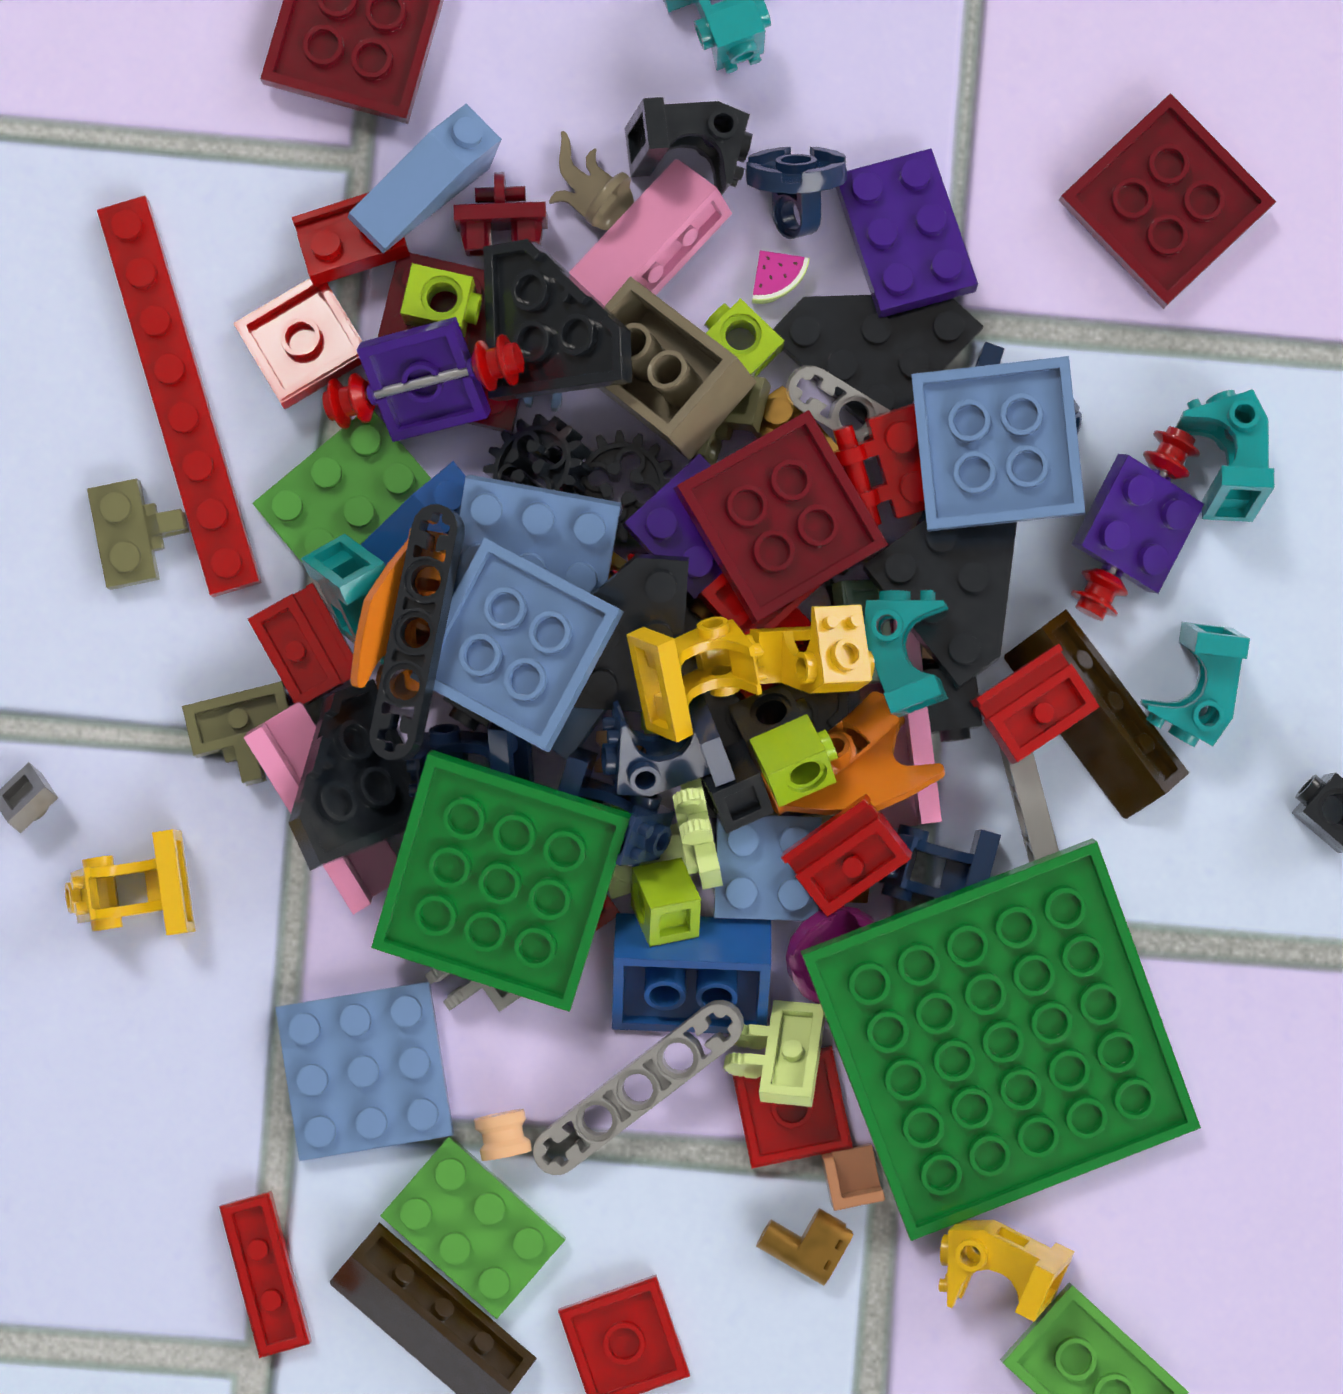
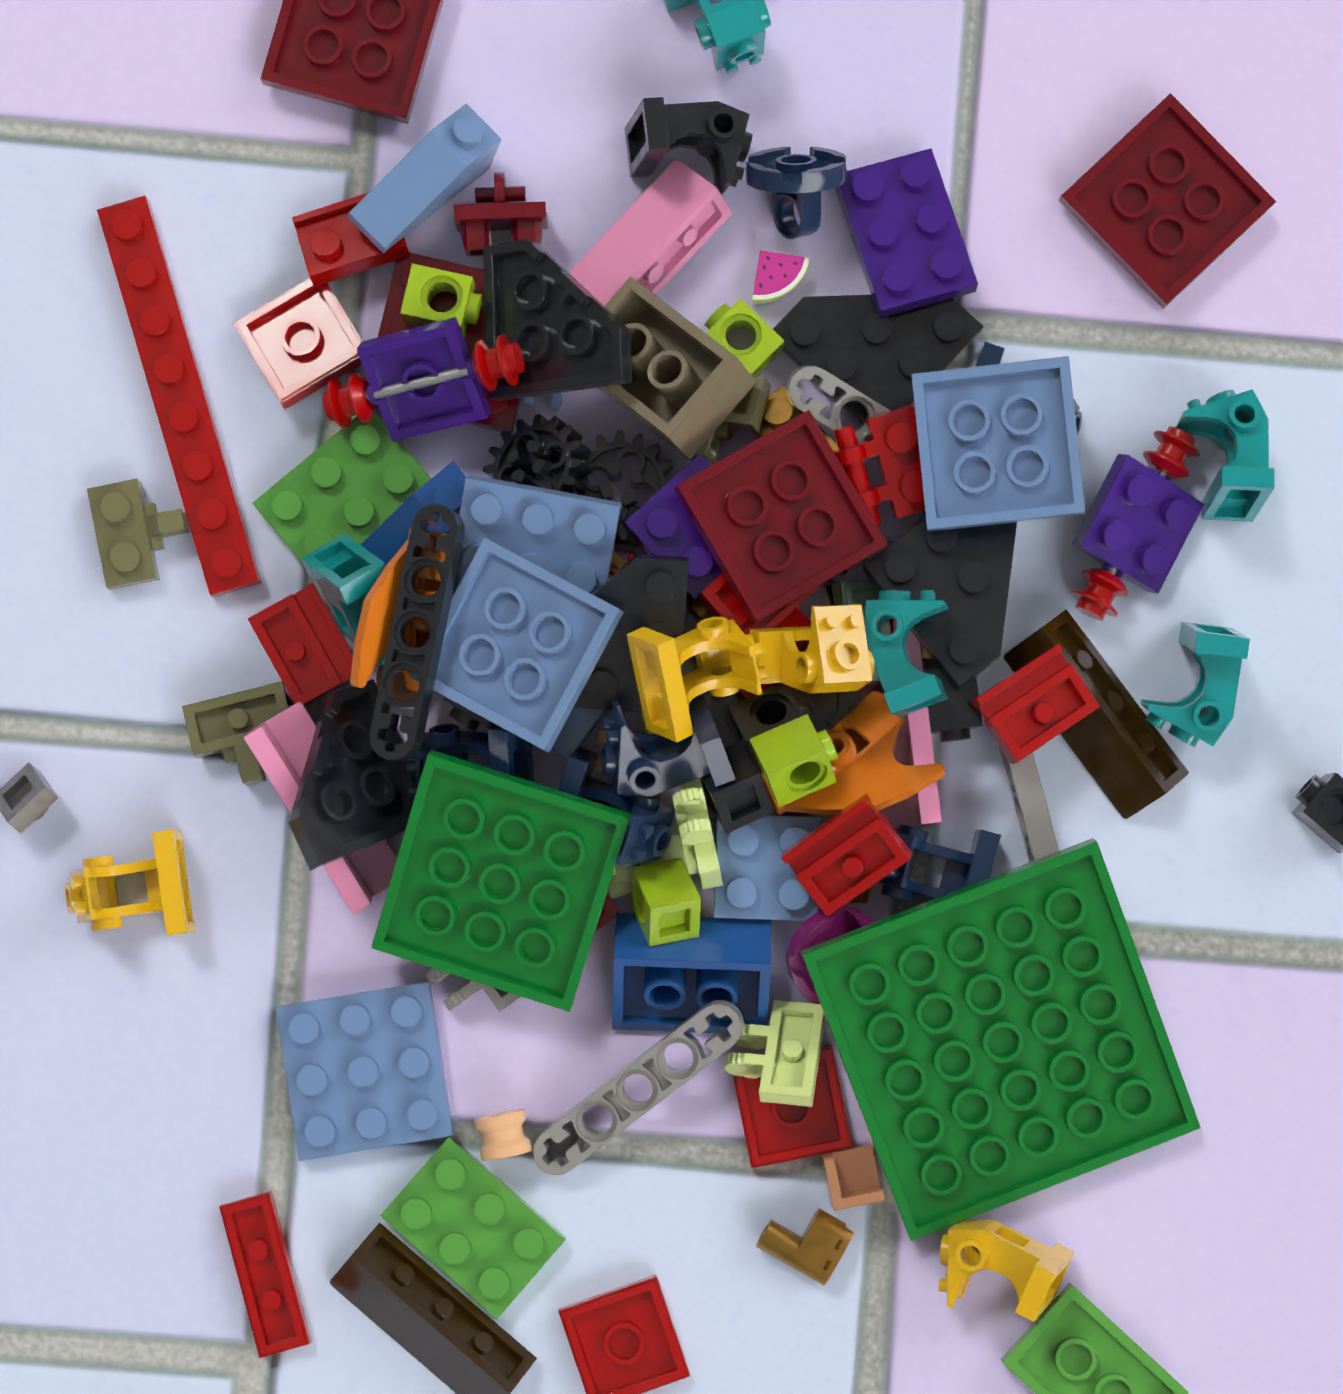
dark tan piece [549,131,634,231] -> none

